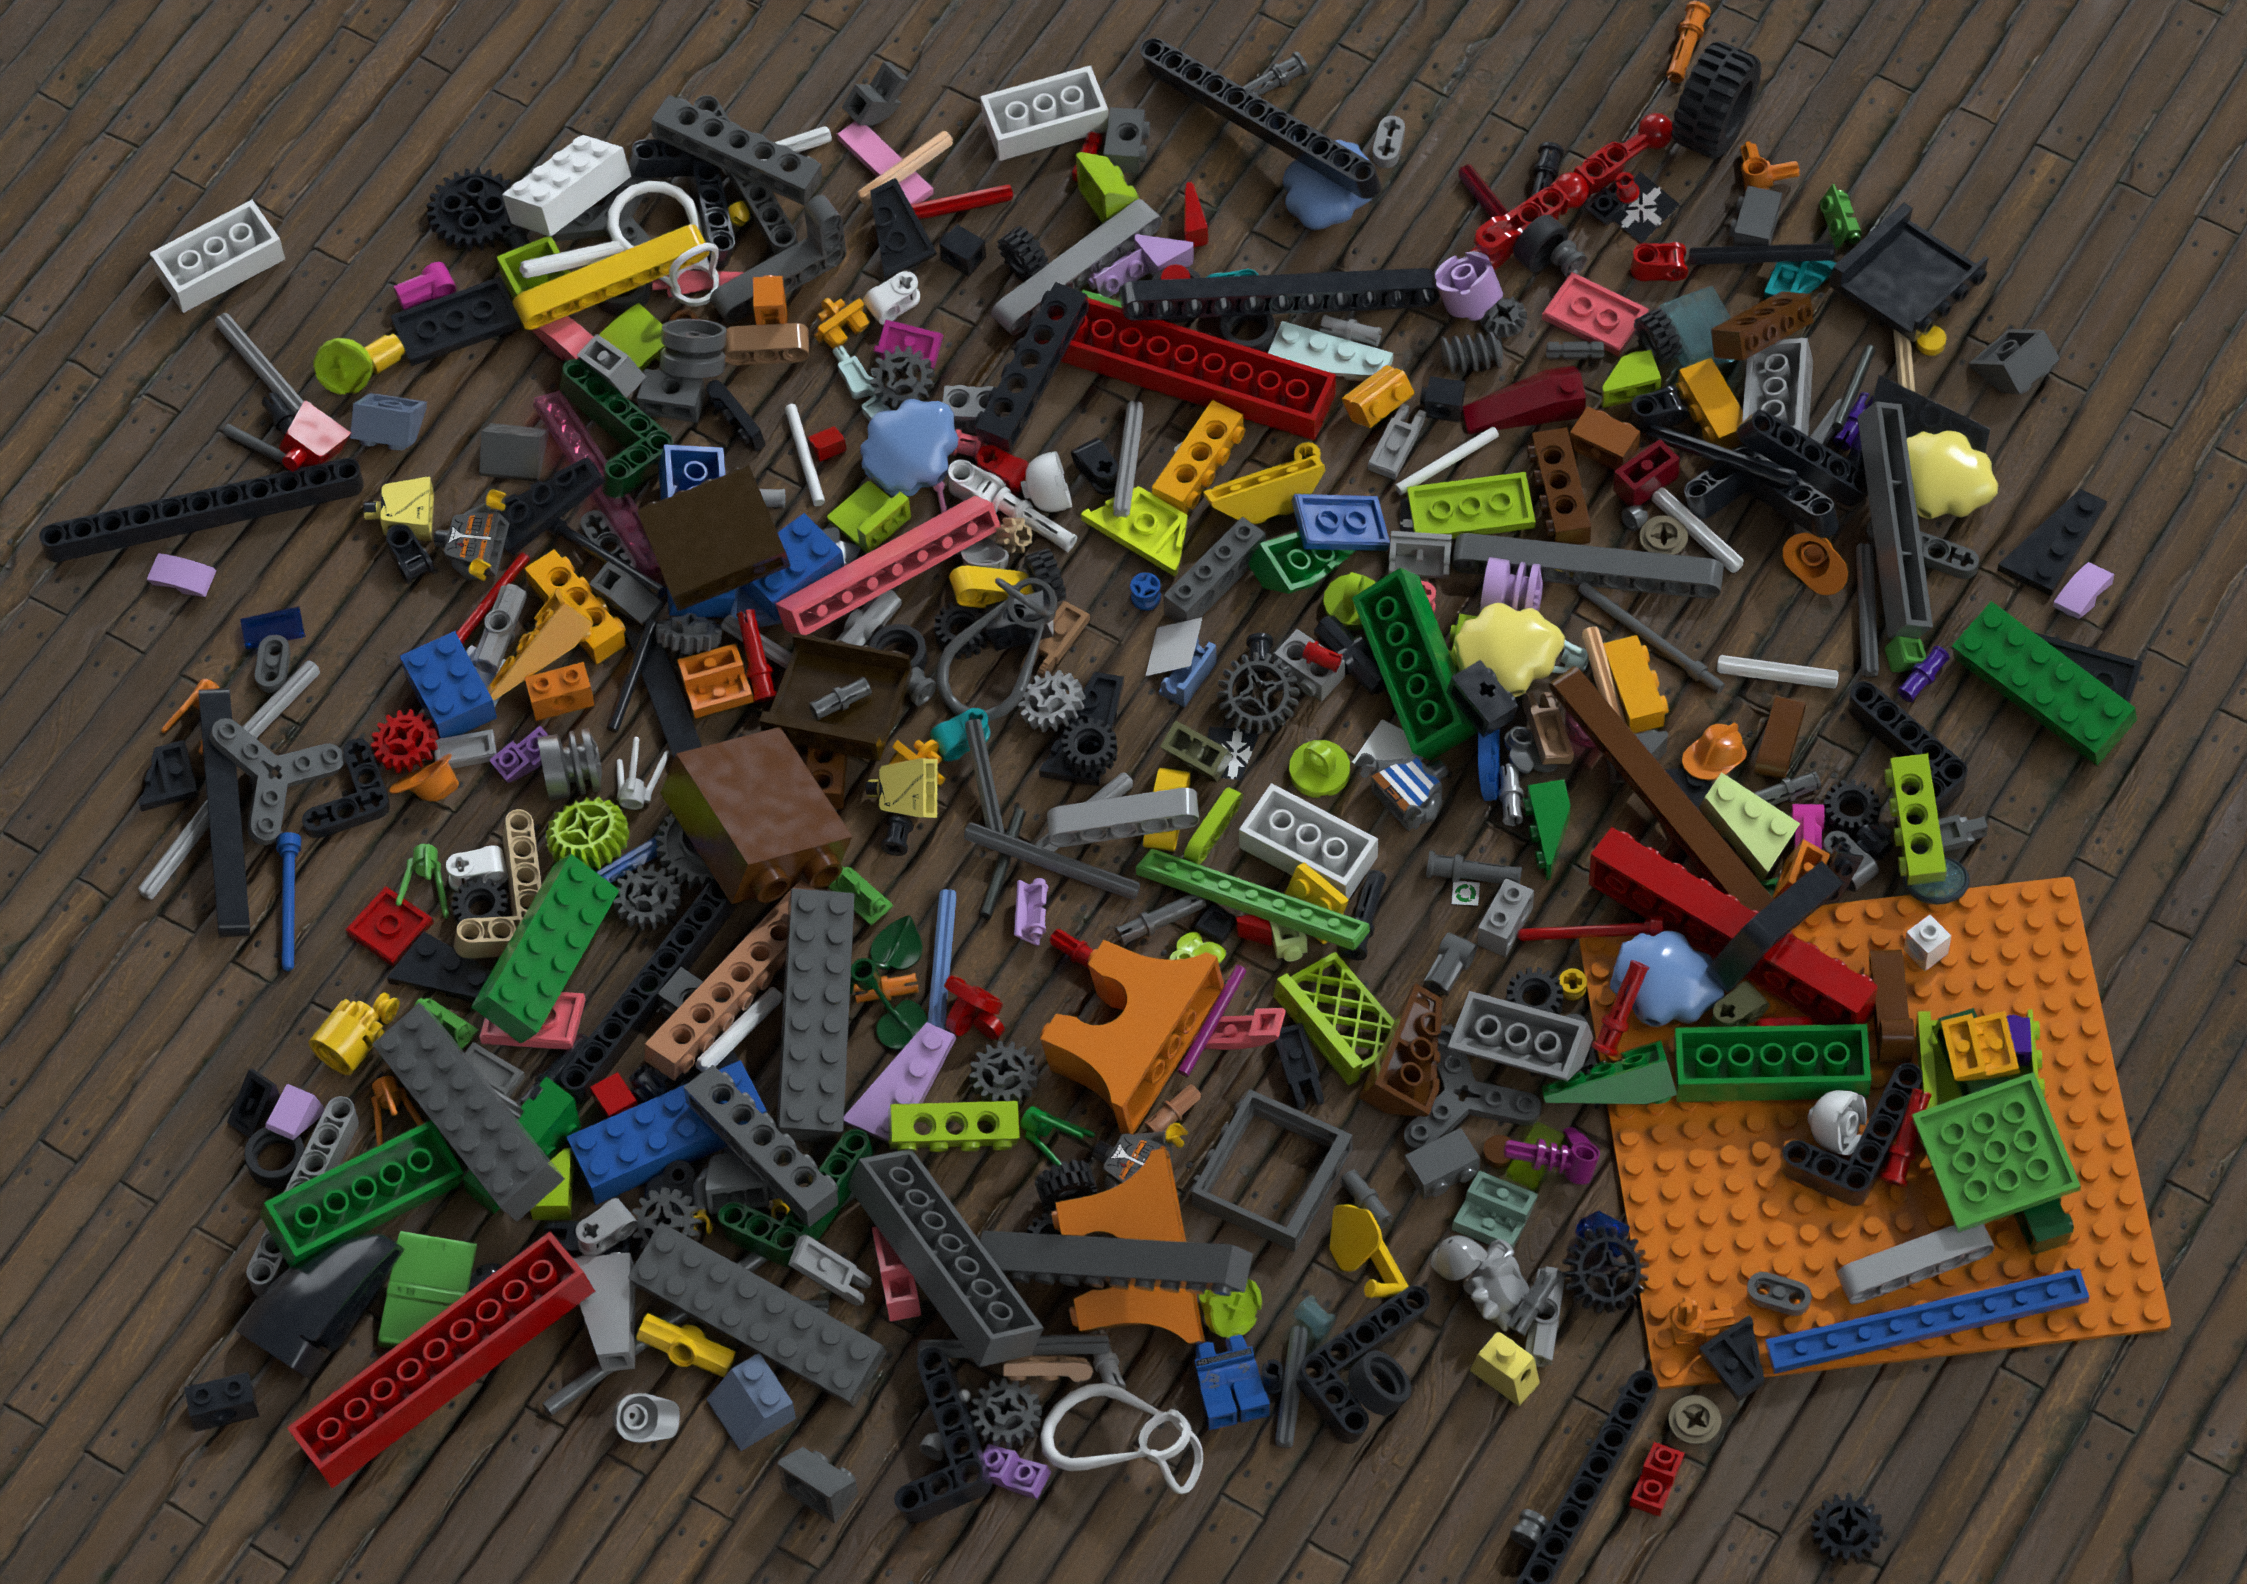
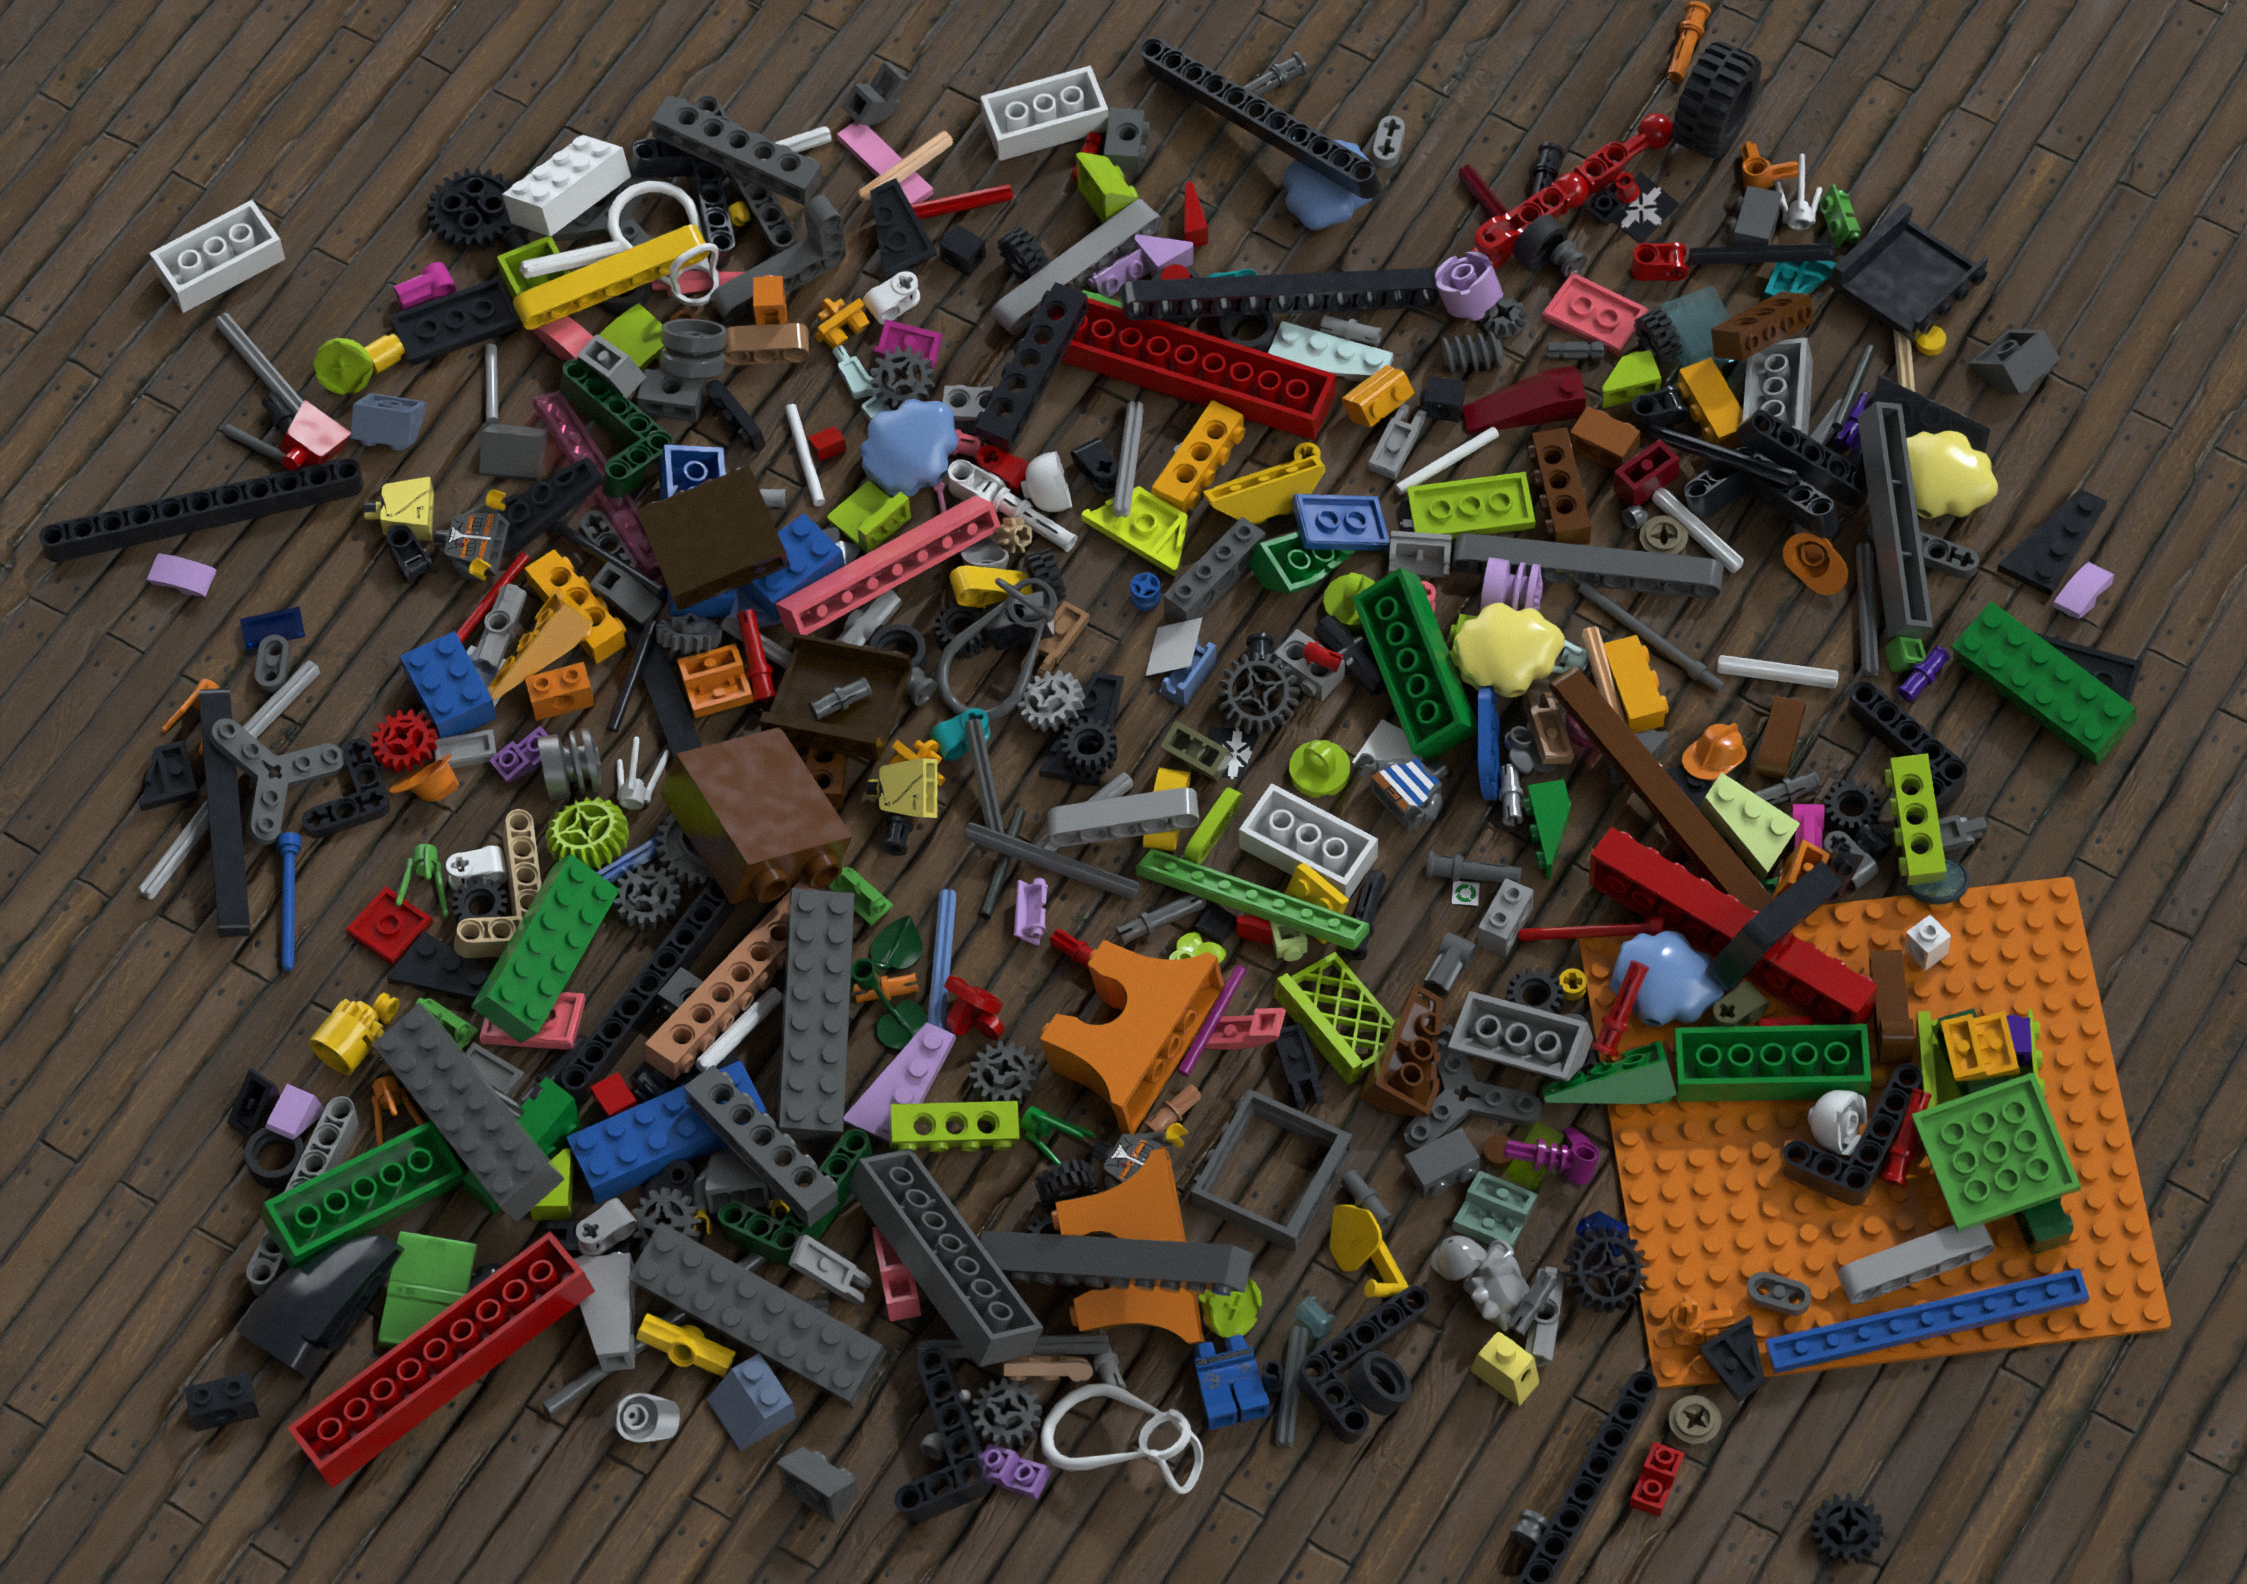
black brick [1446,660,1518,738] -> none
none -> light grey bar [485,344,498,423]
none -> white plant [1774,154,1822,231]

